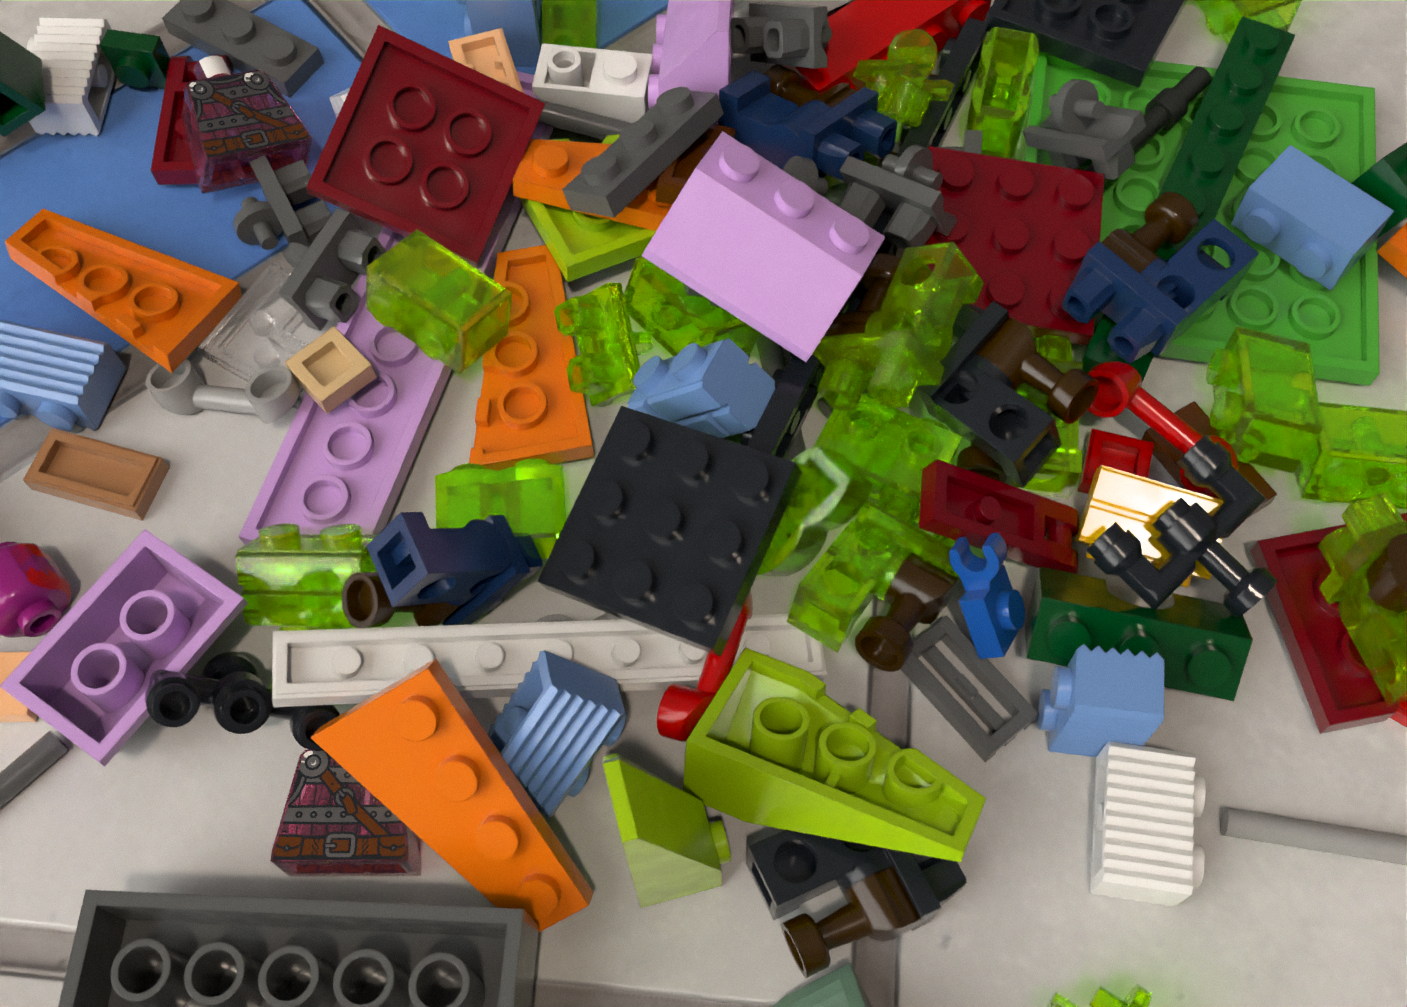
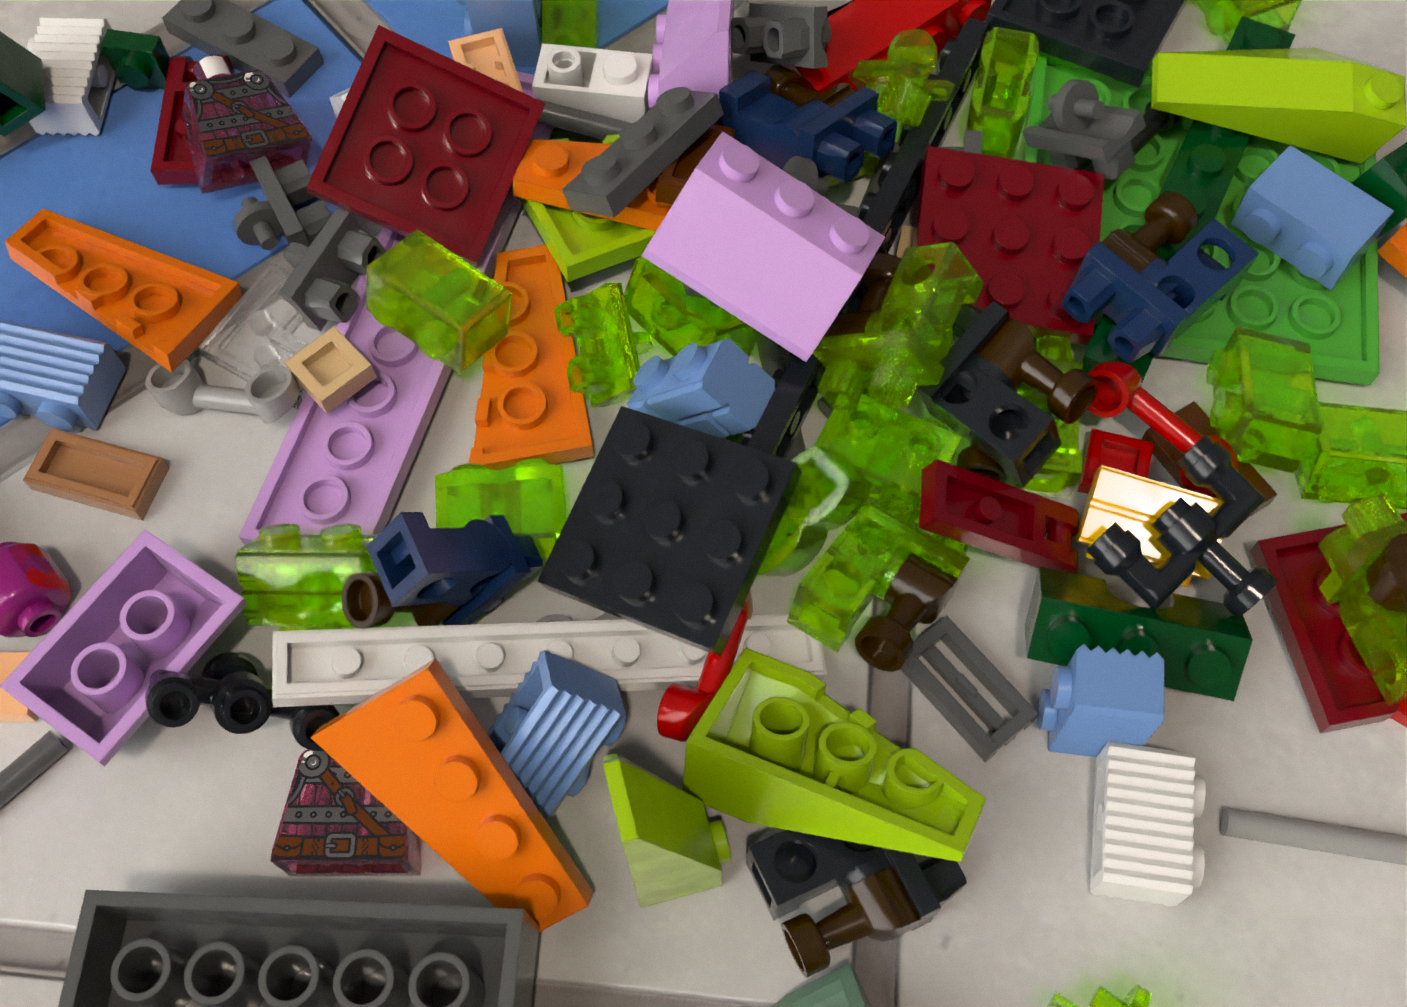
dark grey hips [838,144,957,255] -> none
blue plate [949,532,1025,659] -> none
none -> lime wedge [1151,48,1407,164]

